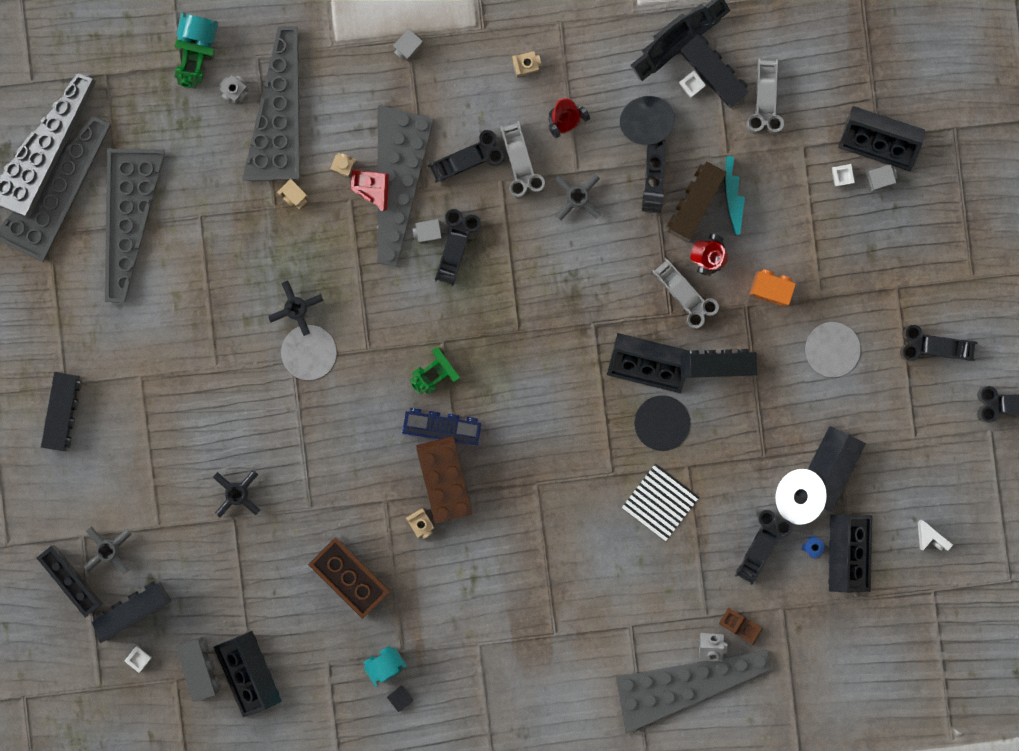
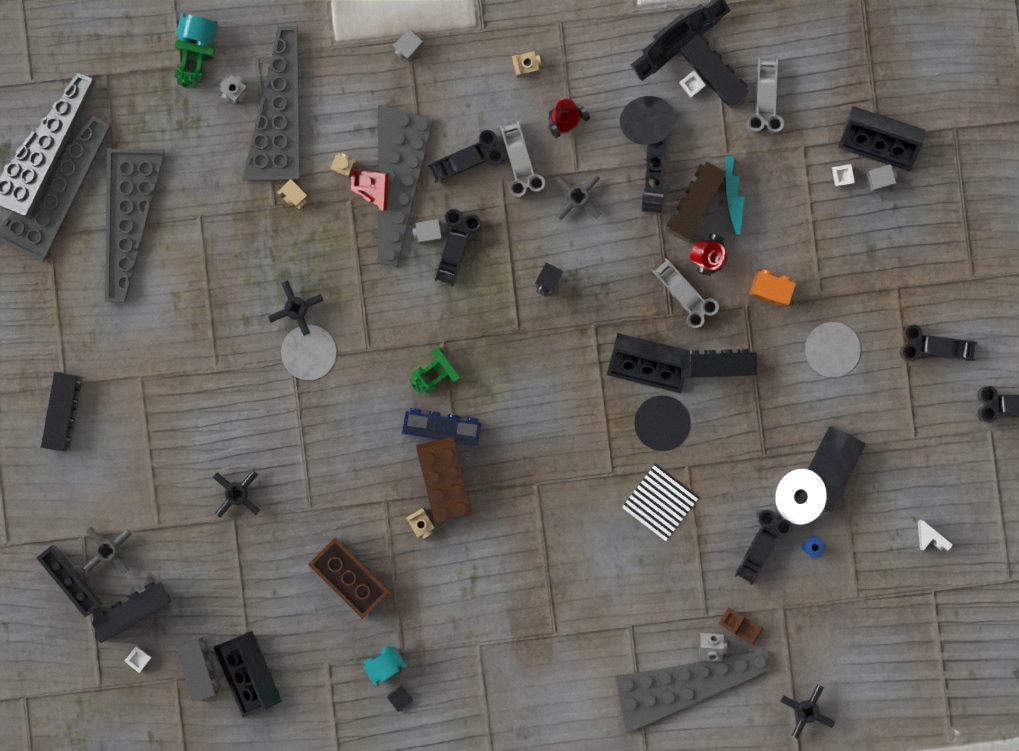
black slope [828,514,872,593] -> none
none -> black brick [534,262,563,297]
none -> black bar [780,684,835,739]

